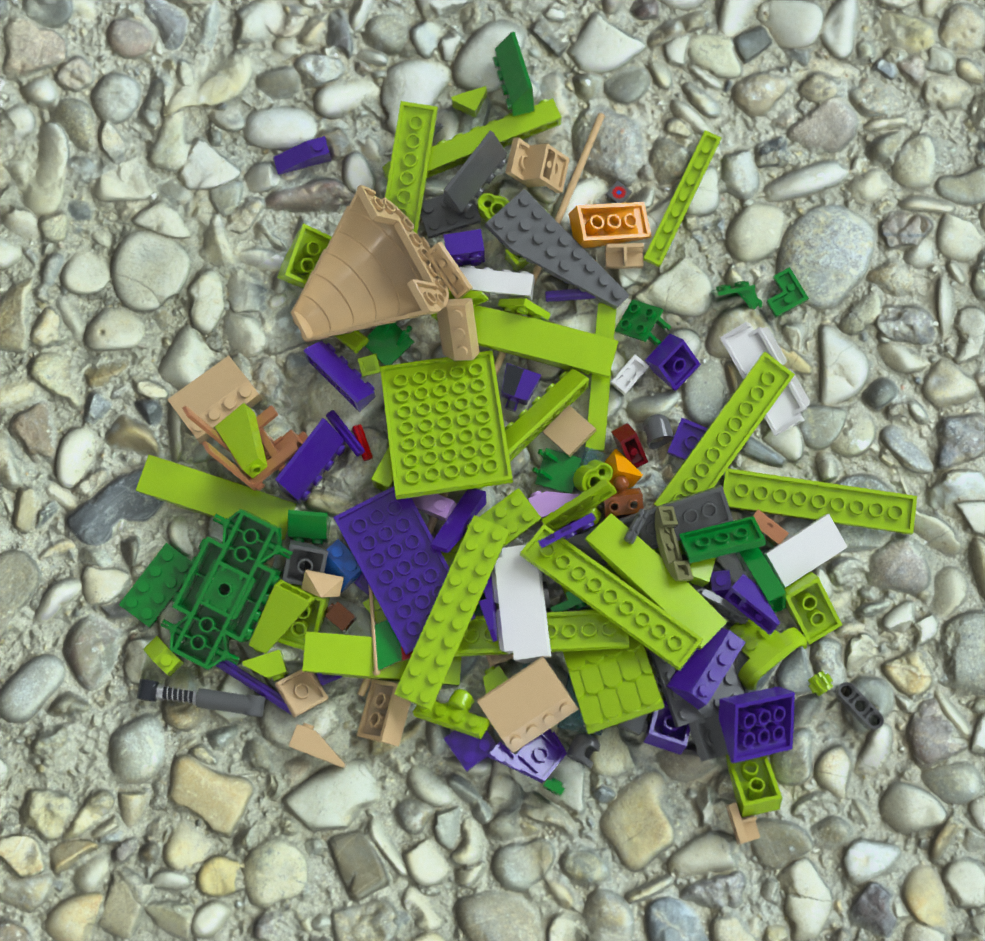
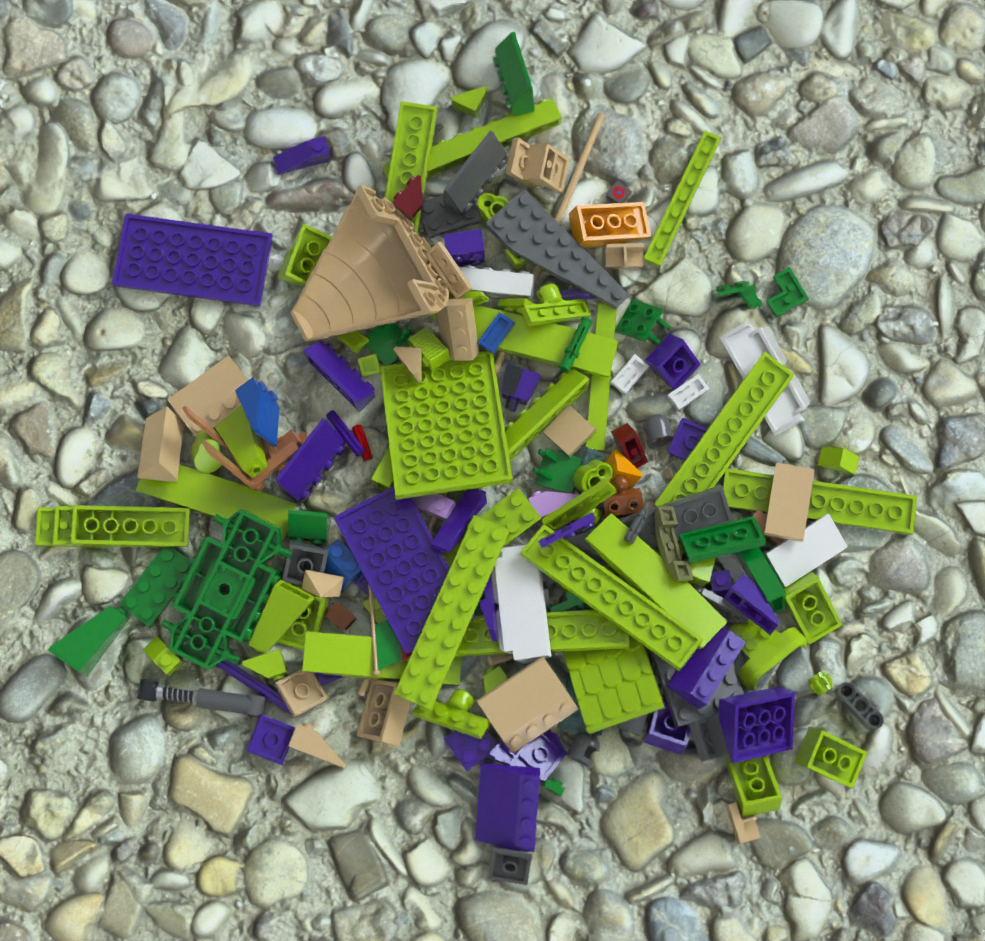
none -> lime slope [35,505,190,547]
none -> green slope [48,606,129,677]
none -> dark purple plate [112,214,273,307]
none -> tan slope [137,406,184,482]
none -> lime piece [190,431,222,473]
none -> blue slope [235,377,280,448]
none -> dark purple plate [245,714,296,765]
none -> dark red slope [393,175,424,220]
none -> tan slope [393,347,422,383]
none -> lime brick [407,327,450,371]
none -> dark purple slope [475,763,540,852]
none -> blue tile [477,312,515,354]
none -> dark grey slope [488,847,533,885]
none -> lime plate [521,284,591,326]
none -> green pin [559,317,593,372]
none -> white plate [667,374,710,411]
none -> tan tile [764,462,815,542]
none -> lime slope [794,726,867,789]
none -> lime slope [817,447,859,475]

